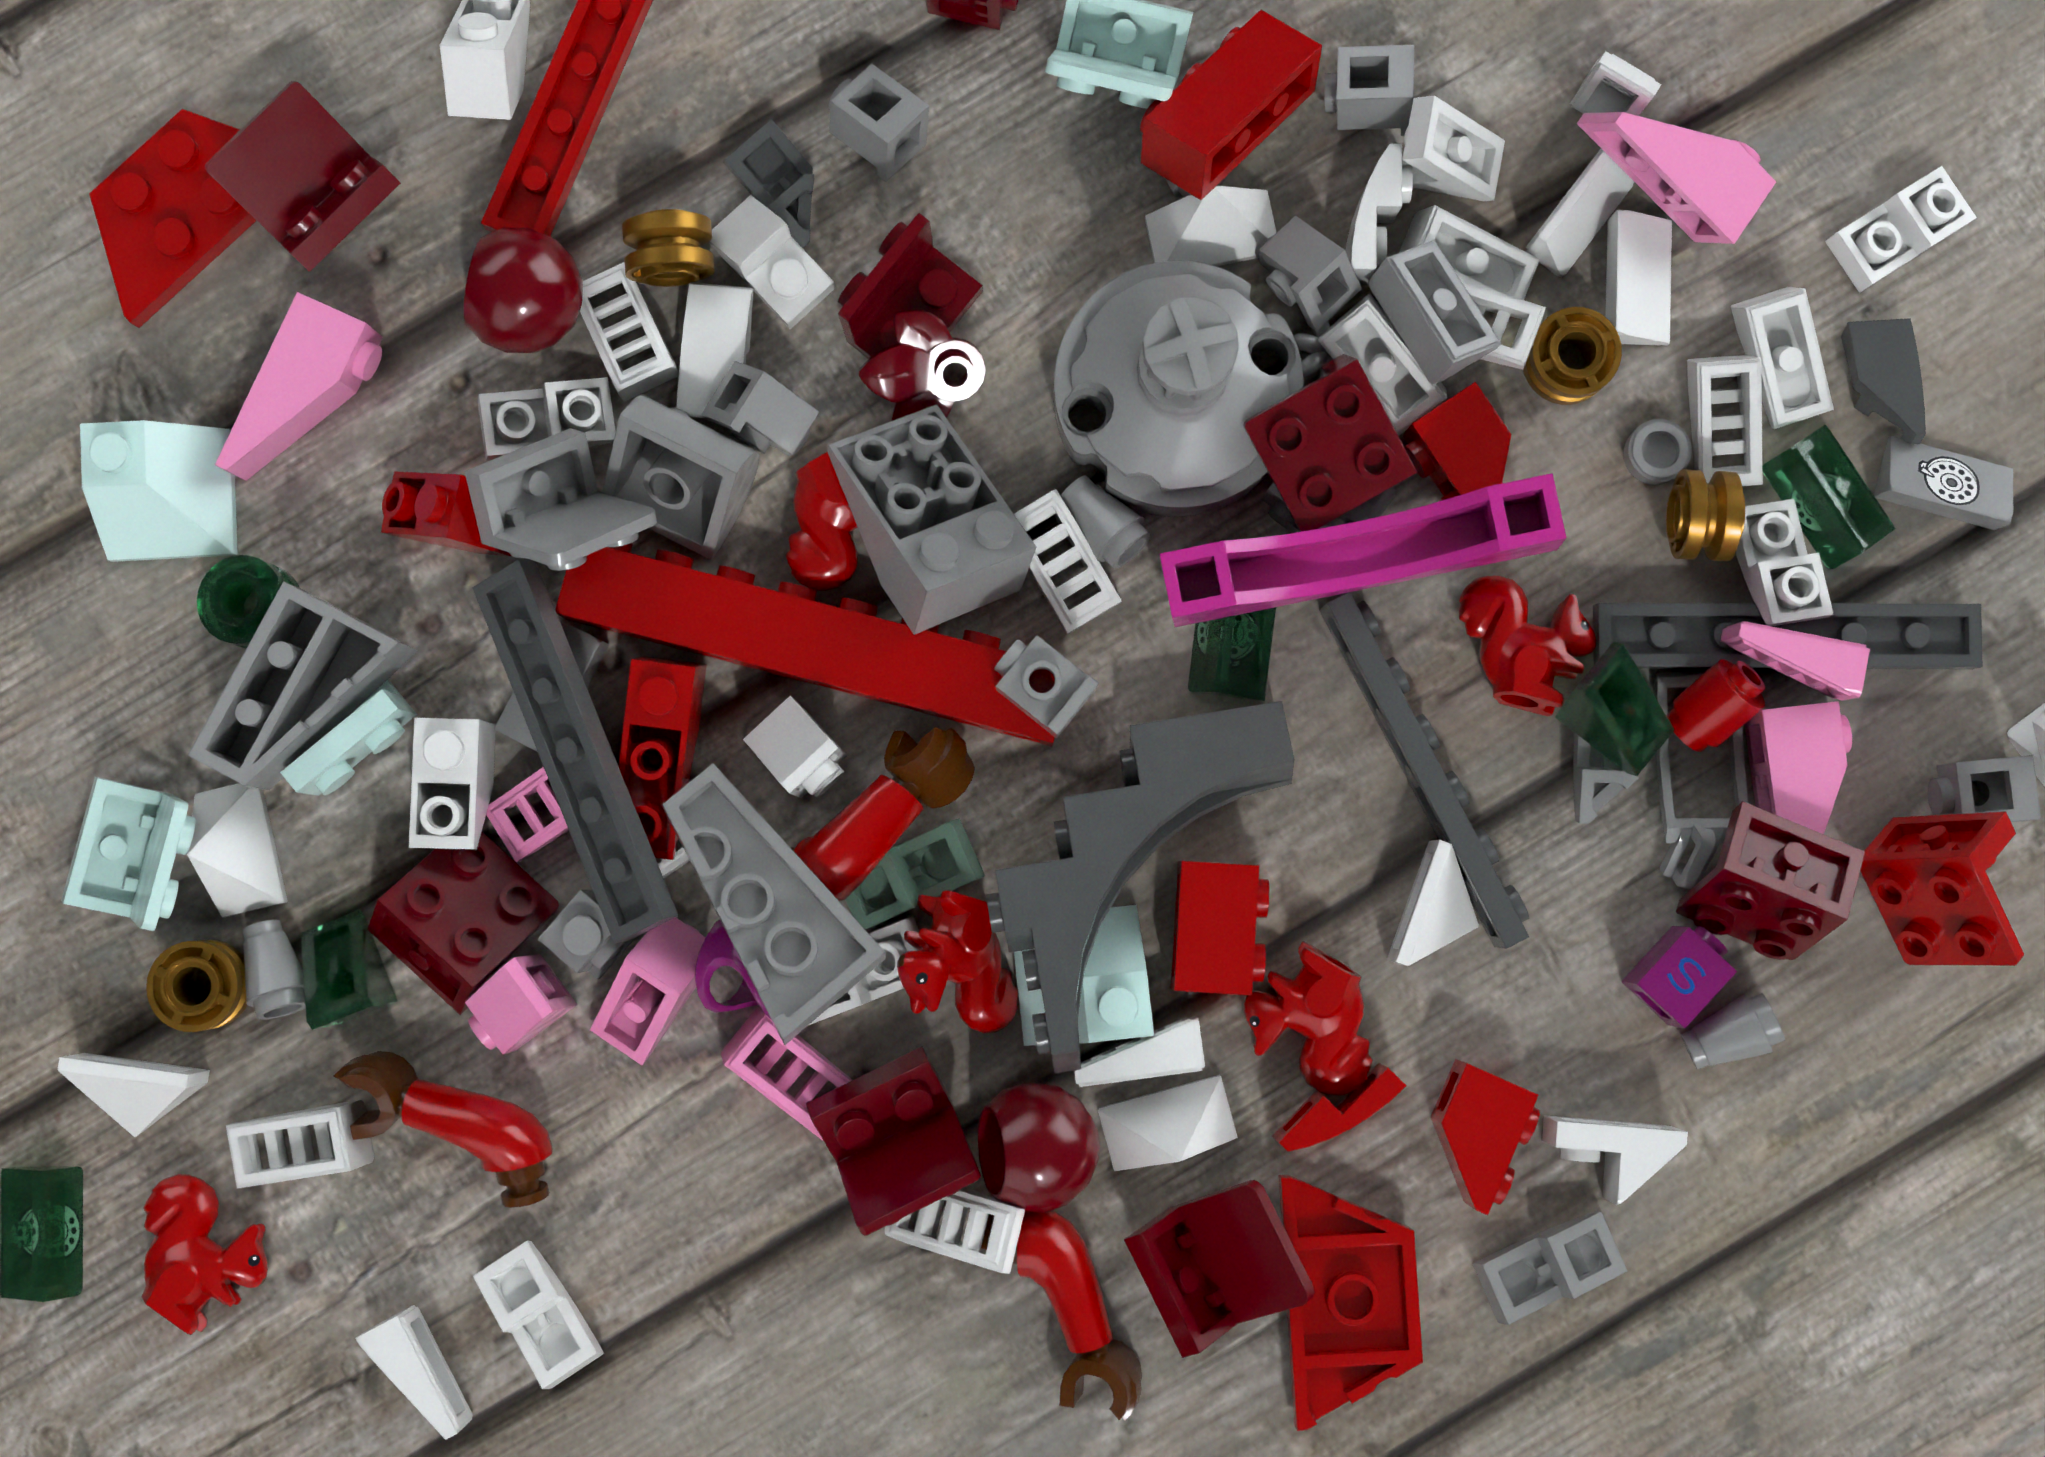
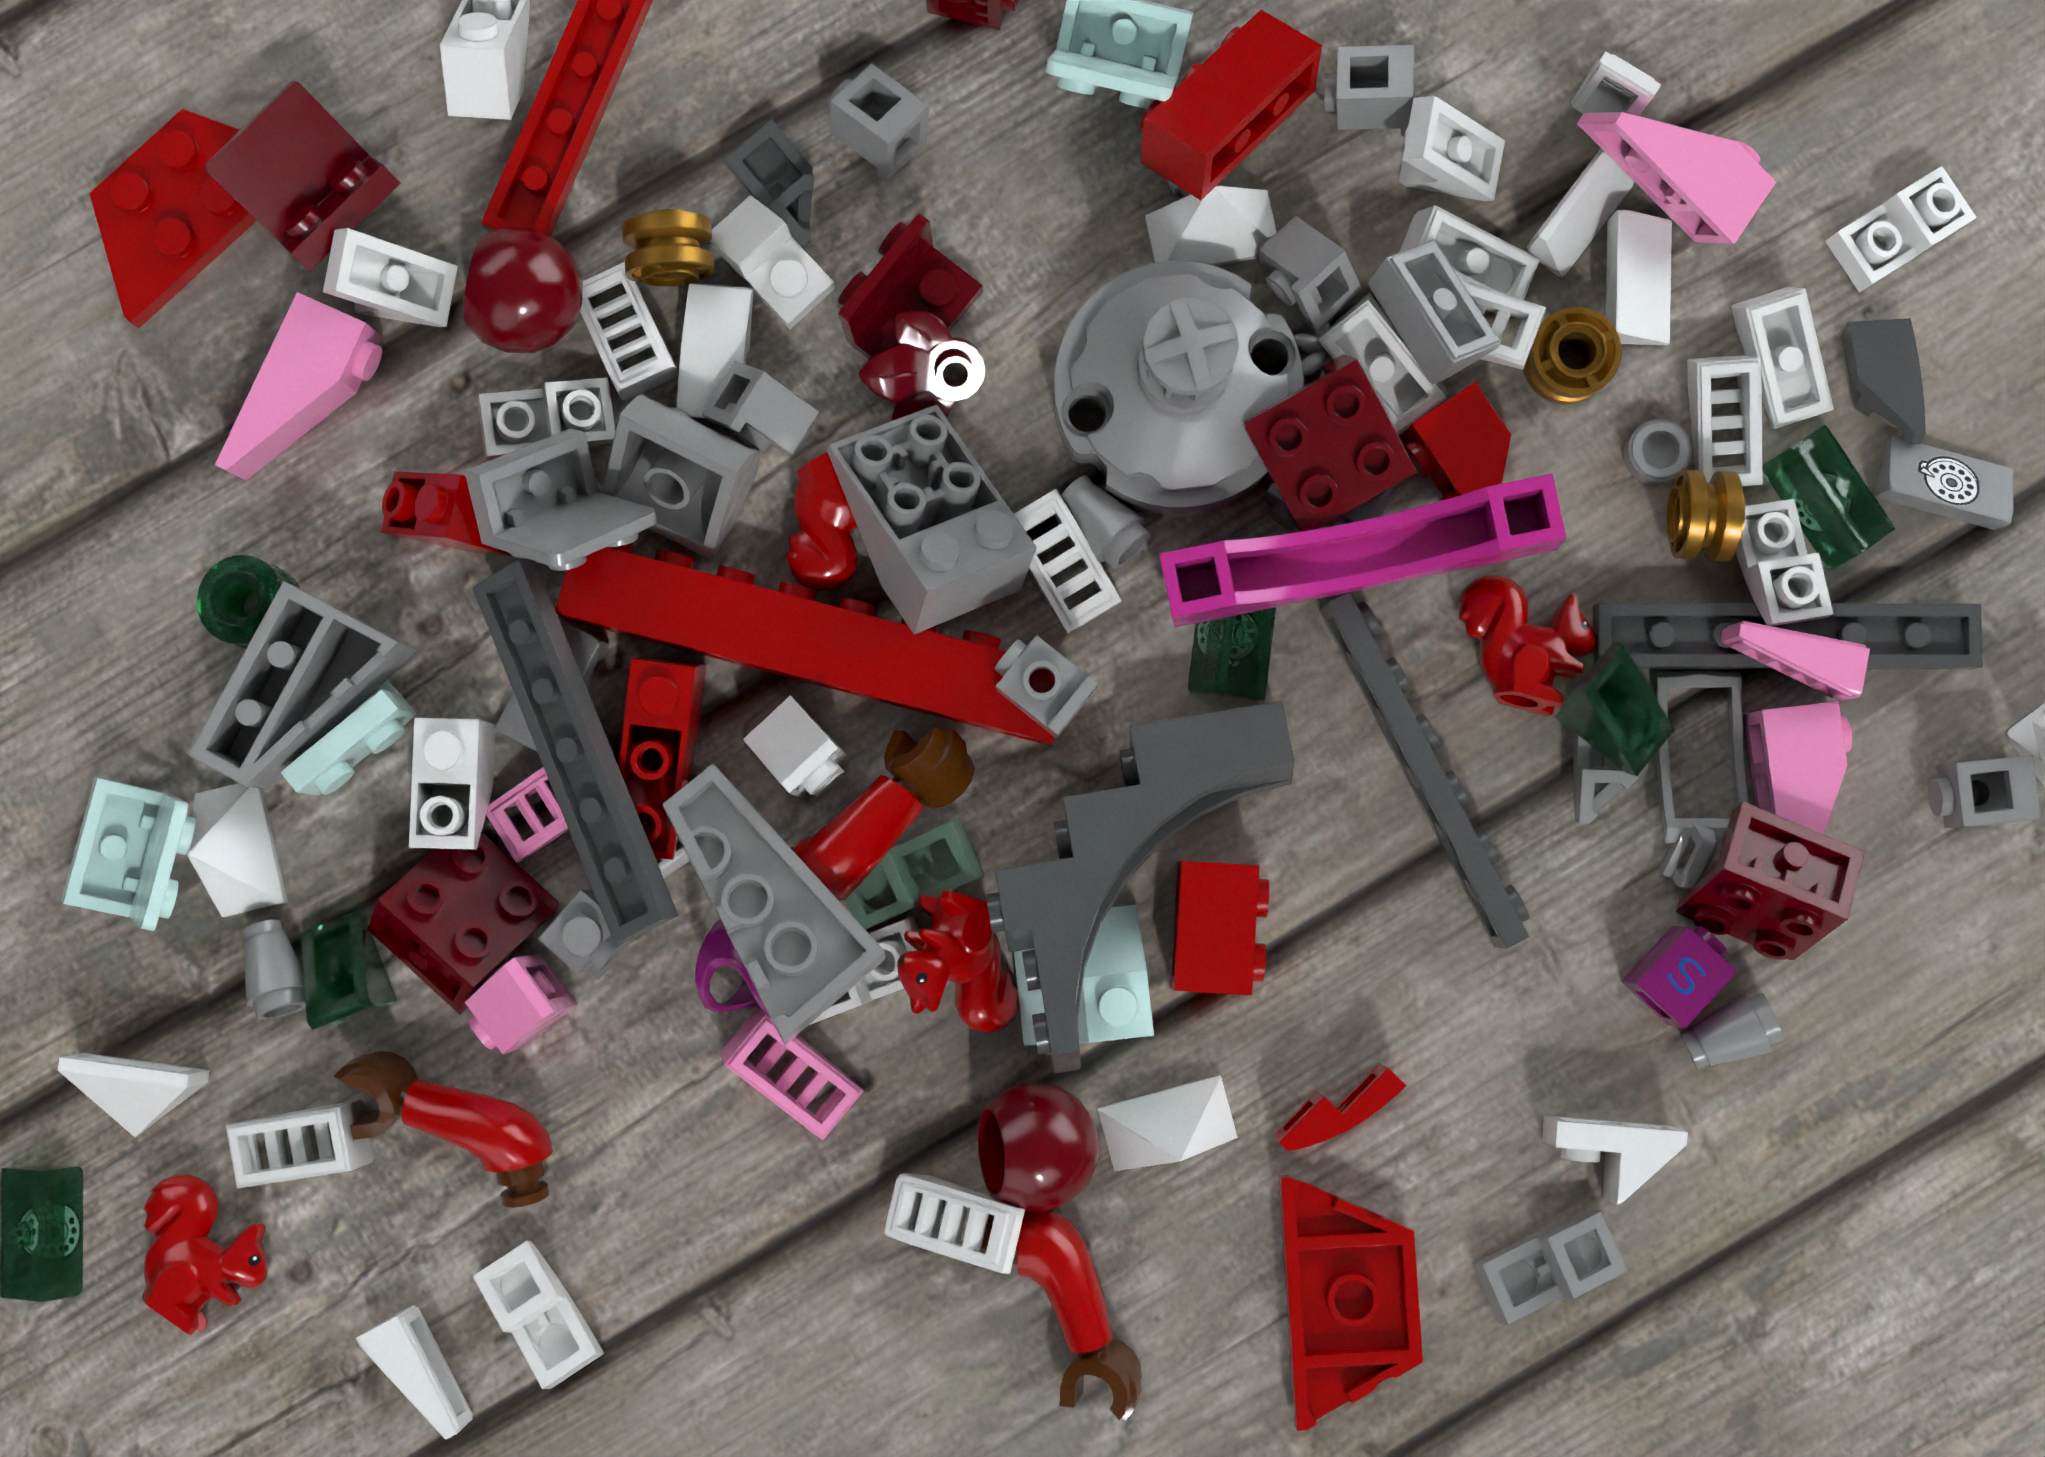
light aqua slope [80,420,238,562] -> none
pearl gold wheel [146,940,247,1032] -> none
bright pink slope [590,917,706,1066] -> none
dark red bracket [806,1046,981,1236] -> none
white slope [1073,1016,1205,1087] -> none
dark red bracket [1124,1180,1315,1358] -> none
red animal [1243,941,1373,1096] -> none
white slope [1346,144,1413,284] -> none
white slope [1387,840,1479,966] -> none
red slope [1431,1059,1540,1215] -> none
red brick [1666,659,1765,752] -> none
red bracket [1860,811,2024,966] -> none
none -> white slope [323,228,458,327]

